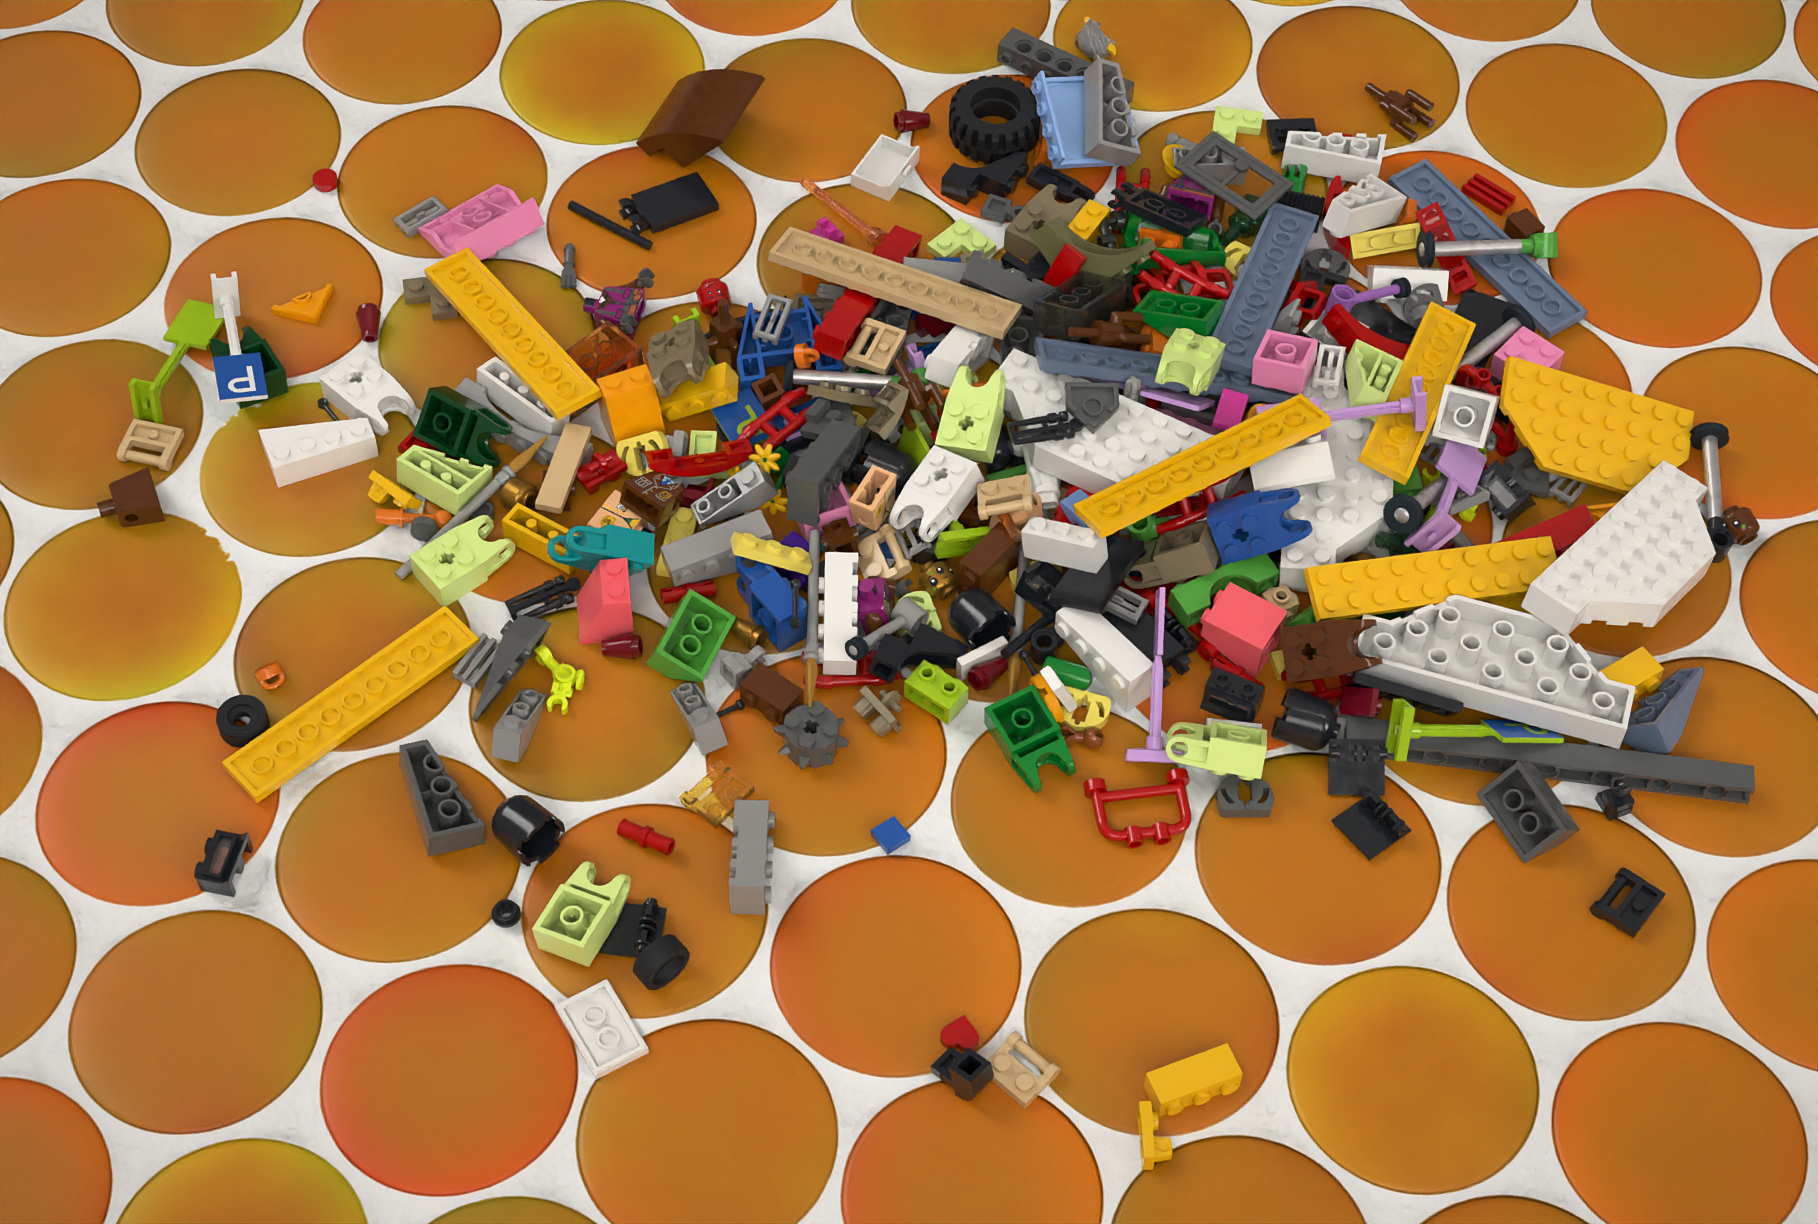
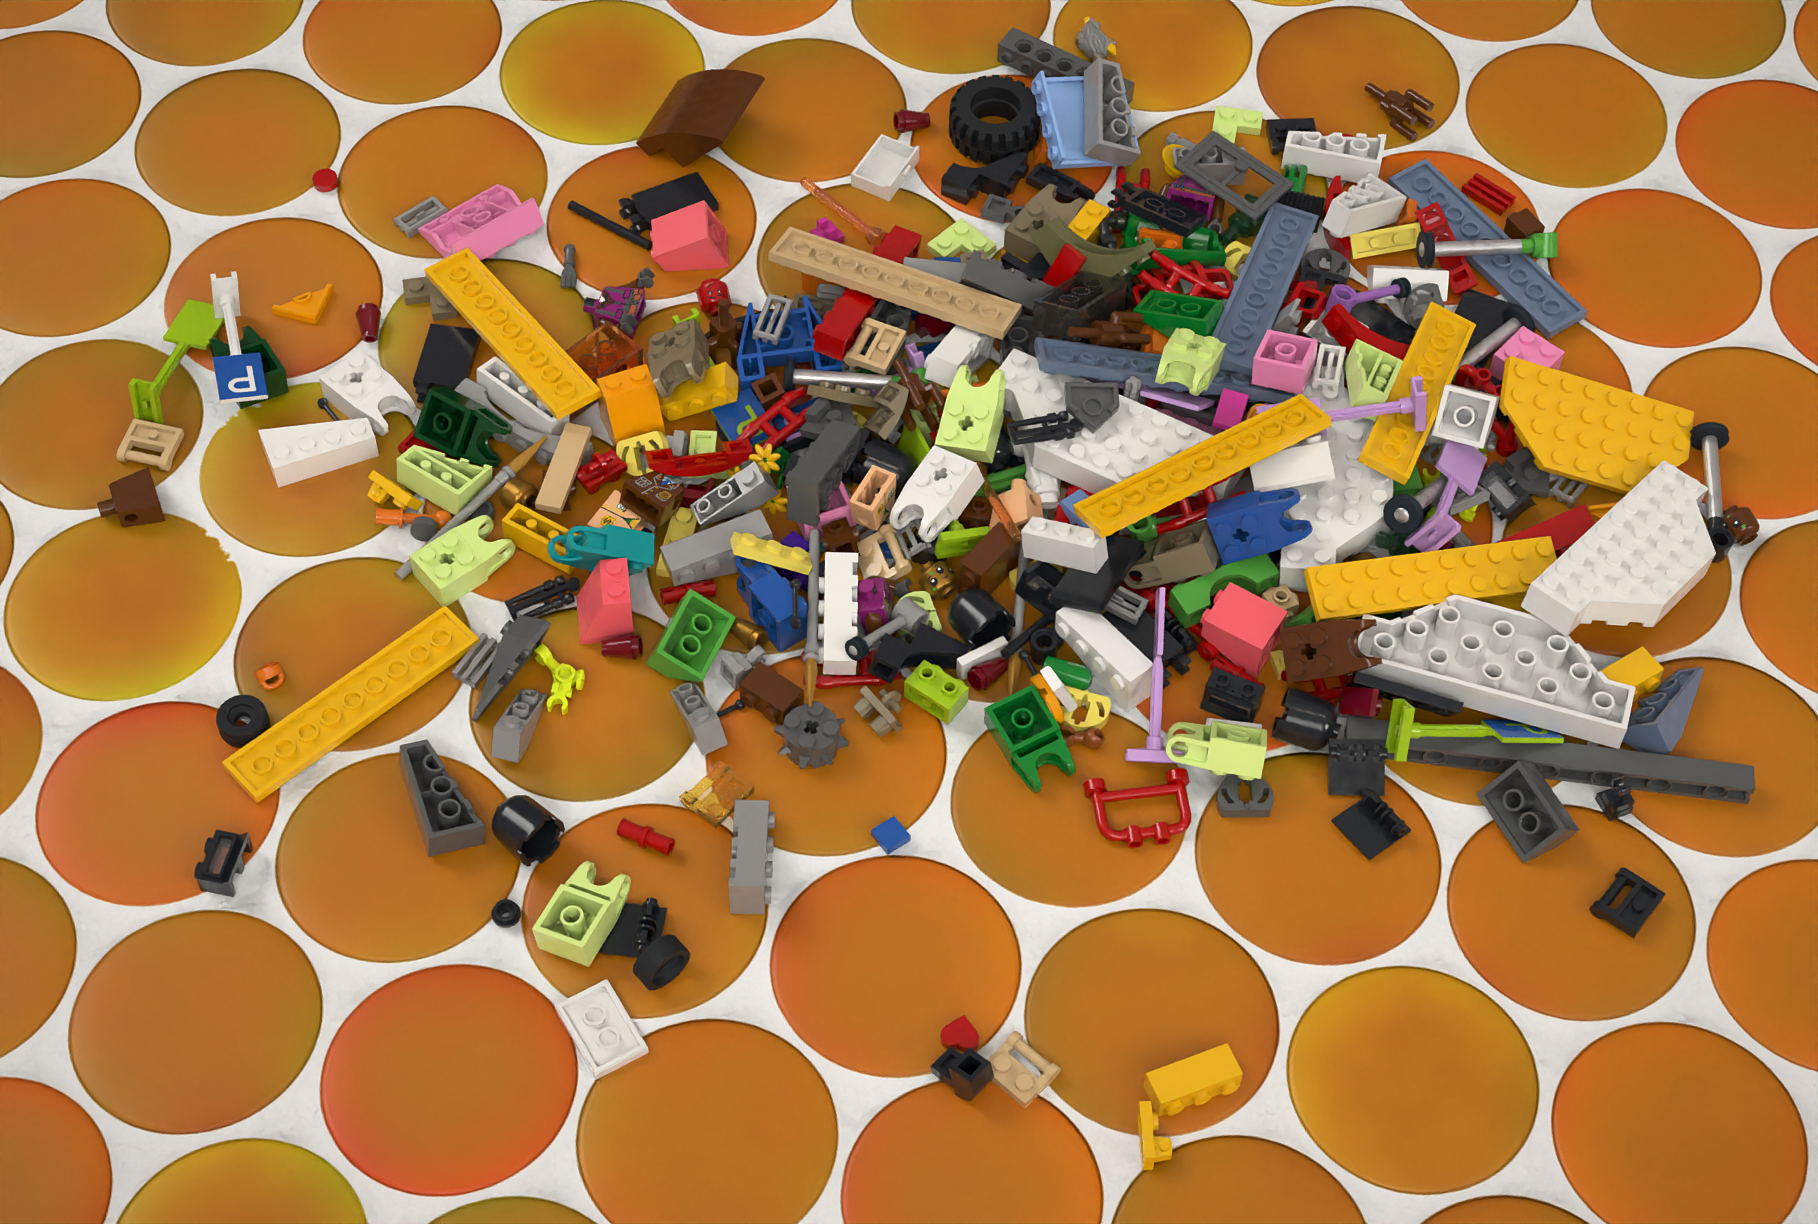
orange tile [794,343,820,369] -> none
tan plate [977,474,1034,521] -> none
none -> black tile [413,324,481,403]
none -> coral slope [650,200,729,272]

